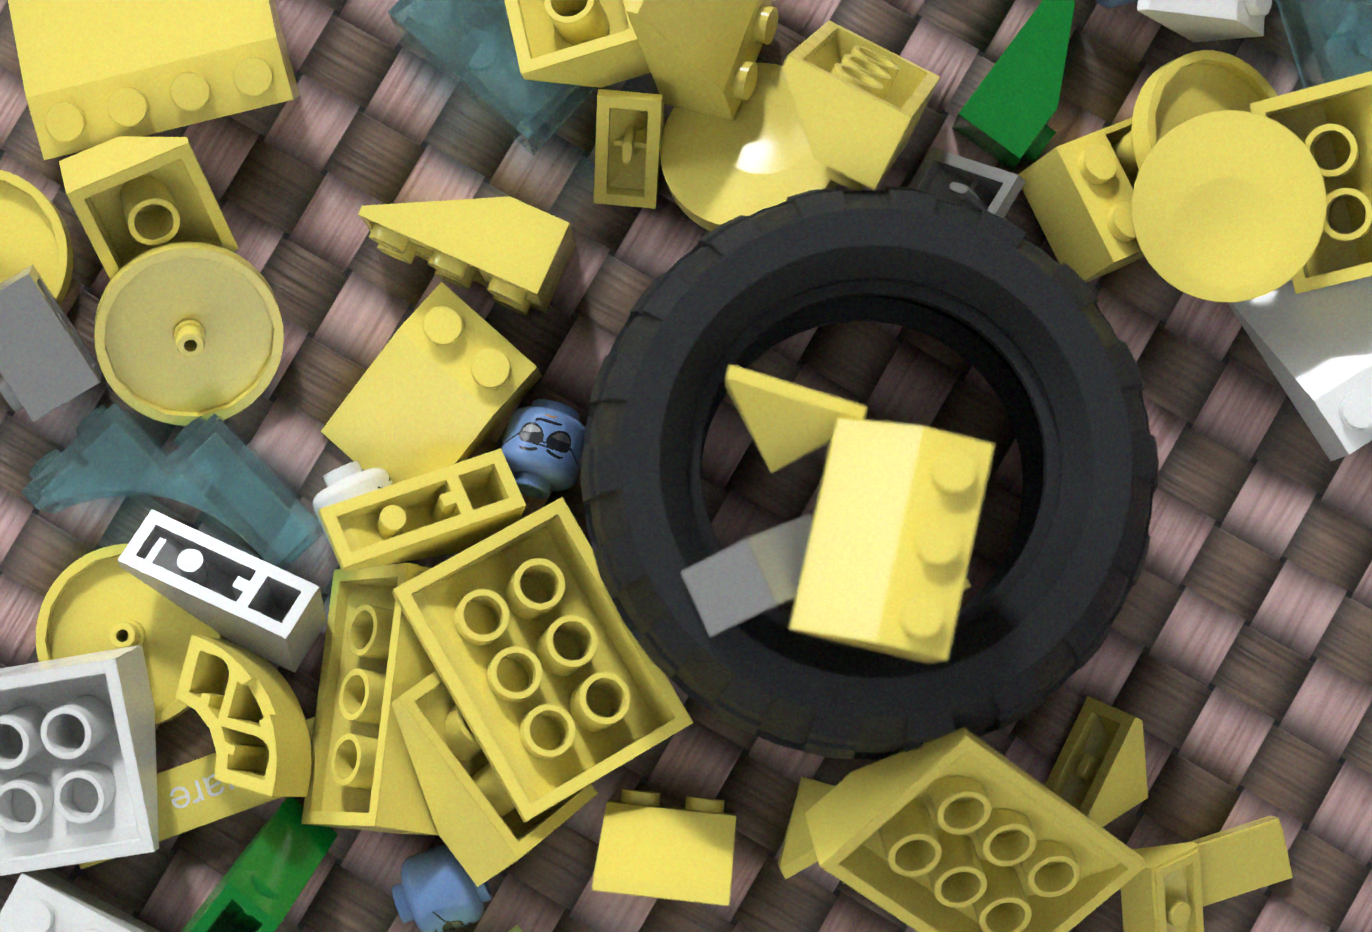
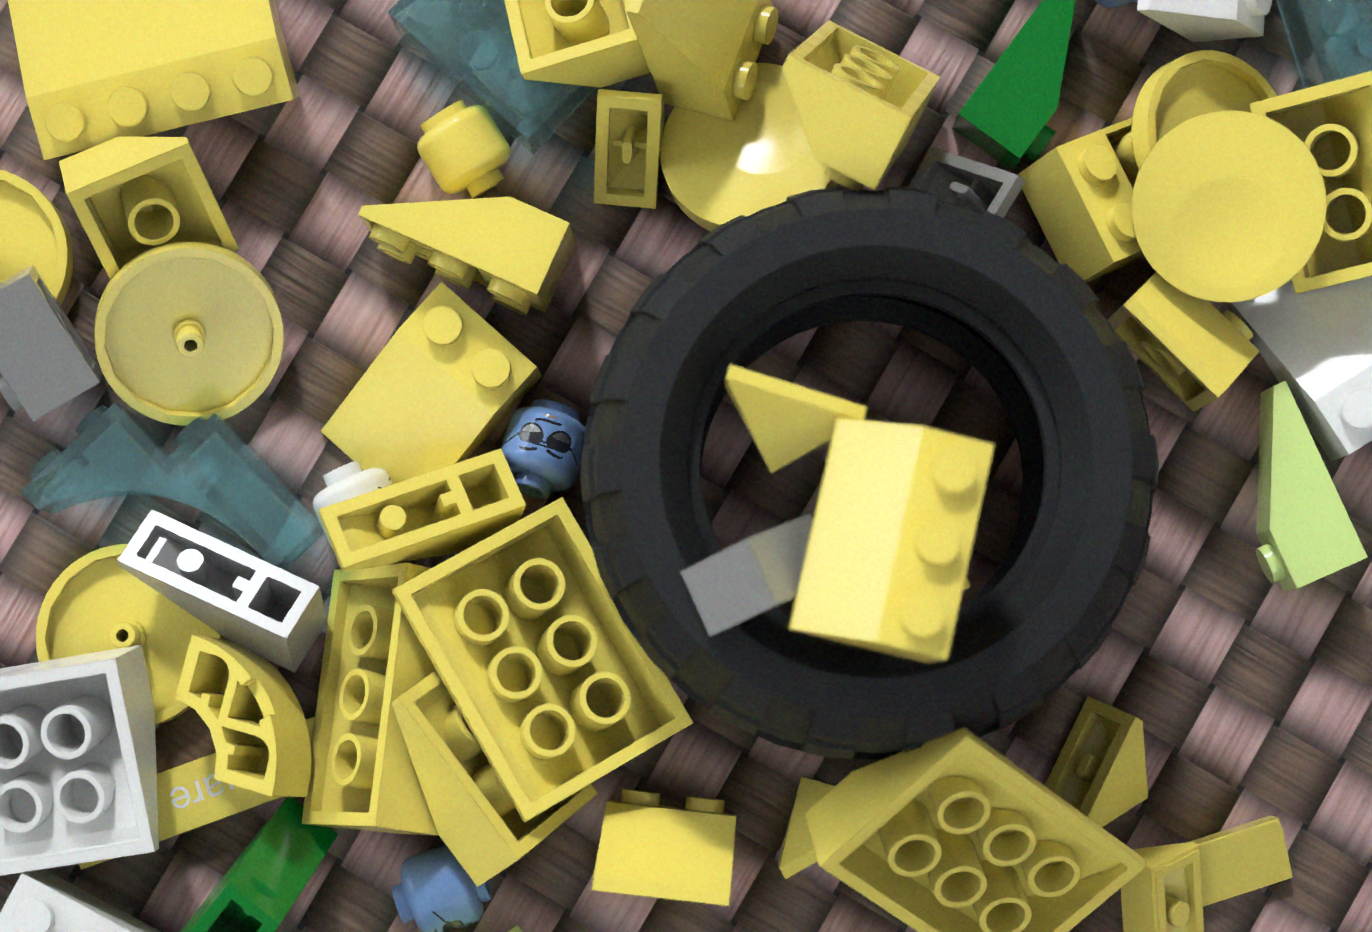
none -> light yellow head [417,100,511,199]
none -> light yellow slope [1108,272,1259,412]
none -> yellowish green slope [1256,380,1368,591]

